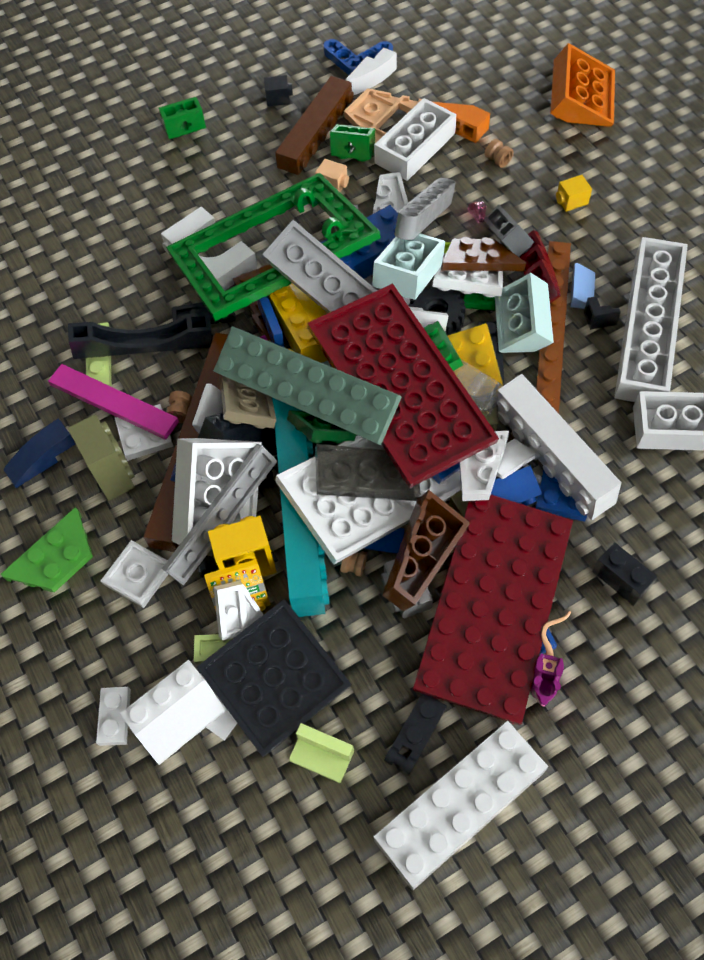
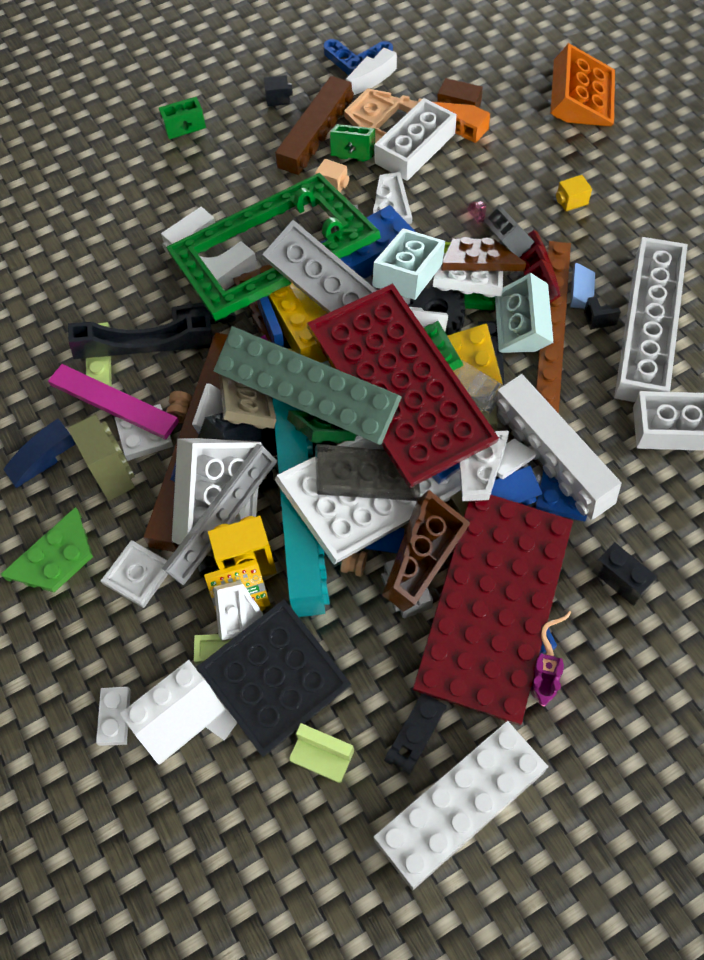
light grey beam [394,178,456,240] -> none
medium nougat wheel [485,138,514,168] -> none
none -> reddish brown brick [437,78,483,108]

